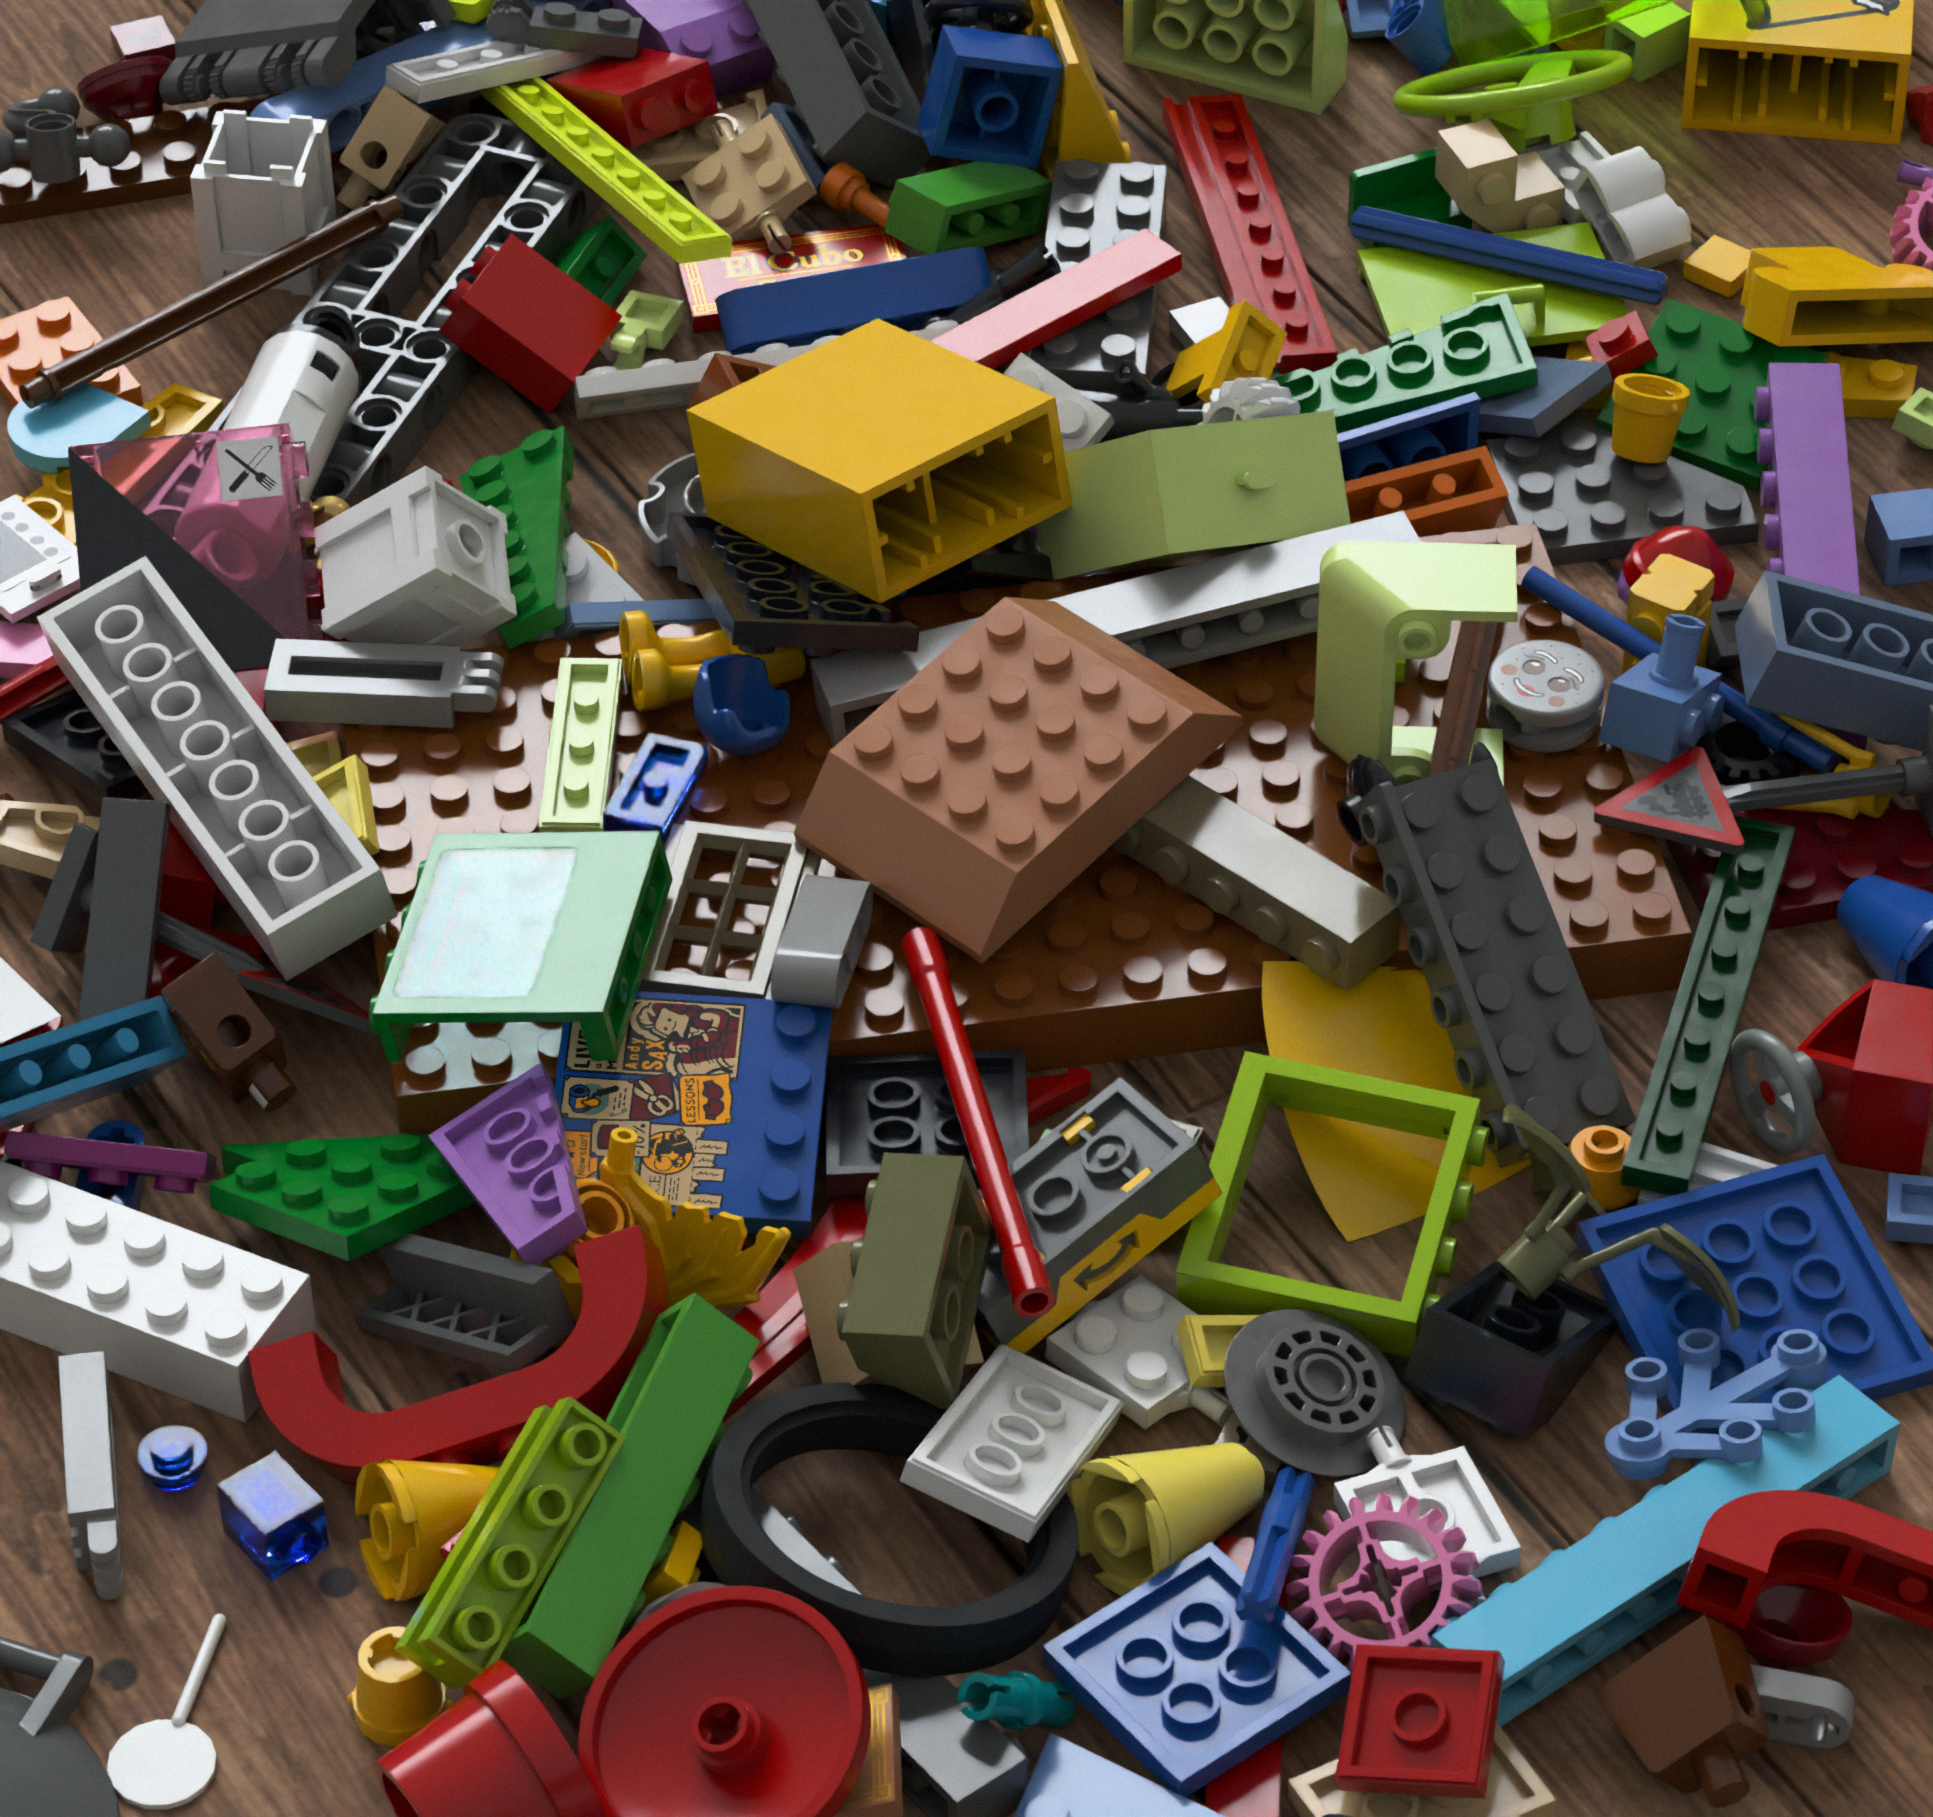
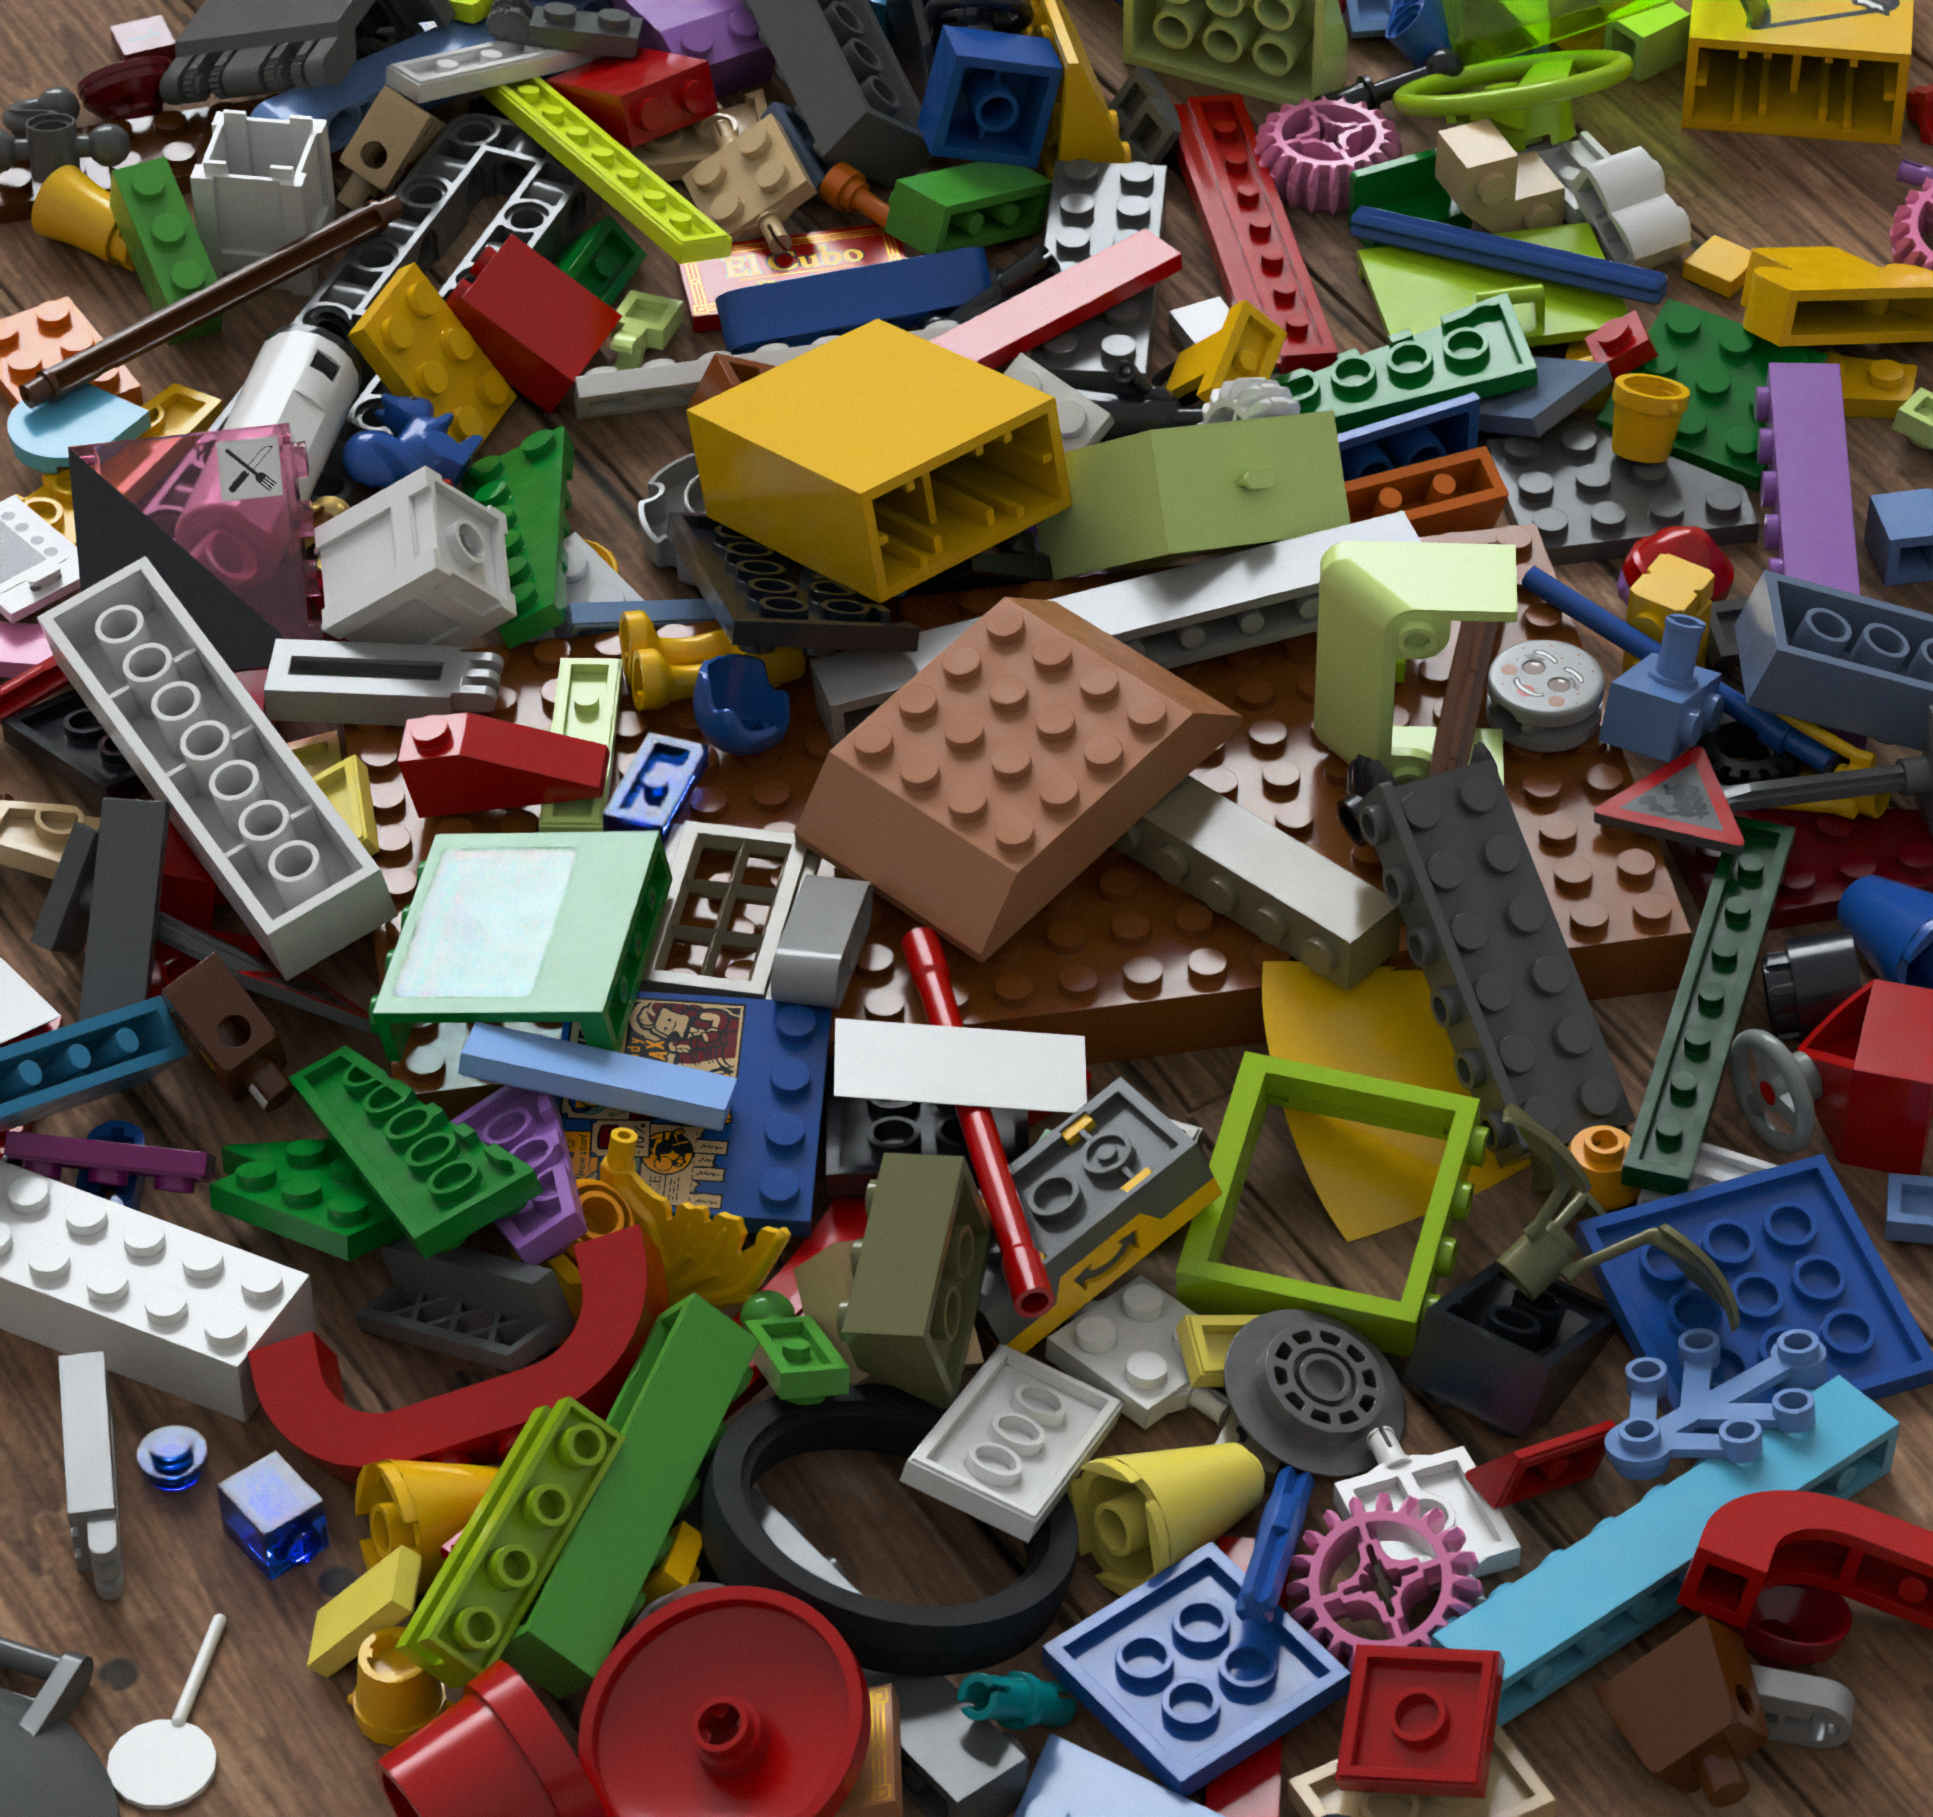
none -> yellow plant [31,165,136,271]
none -> bright green brick [110,156,223,346]
none -> green wing [288,1045,544,1260]
none -> light yellow tile [307,1544,422,1678]
none -> blue animal [342,393,483,489]
none -> yellow plate [347,262,517,455]
none -> red slope [398,712,610,818]
none -> light blue tile [458,1021,738,1131]
none -> bright green plate [740,1290,850,1405]
none -> white sticker [834,1018,1087,1113]
none -> dark grey slope [1108,66,1182,165]
none -> bright pink gear [1254,95,1403,216]
none -> black pin [1314,47,1465,110]
none -> red slope [1465,1420,1616,1509]
none -> black piece [1761,929,1862,1043]

